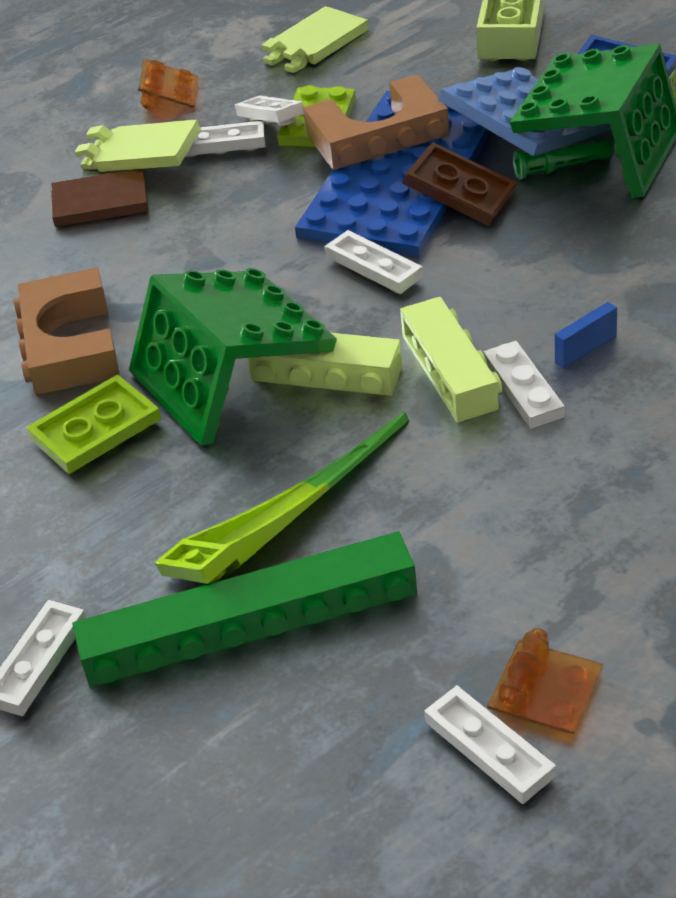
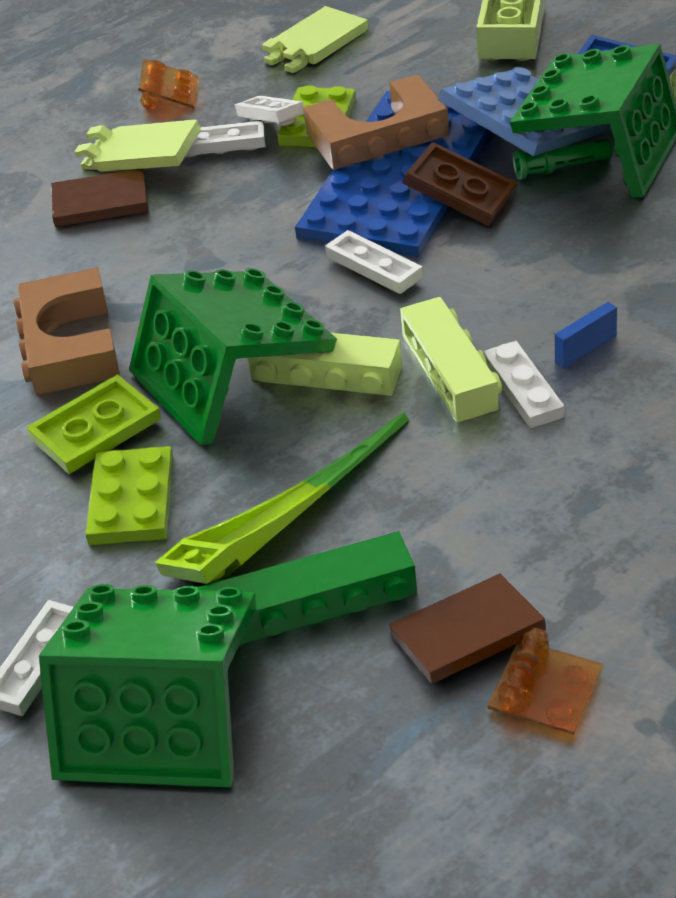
white plate [424,685,556,804] -> none
none -> green bracket [39,584,256,787]
none -> lime plate [85,446,173,545]
none -> reddish brown tile [389,573,546,684]

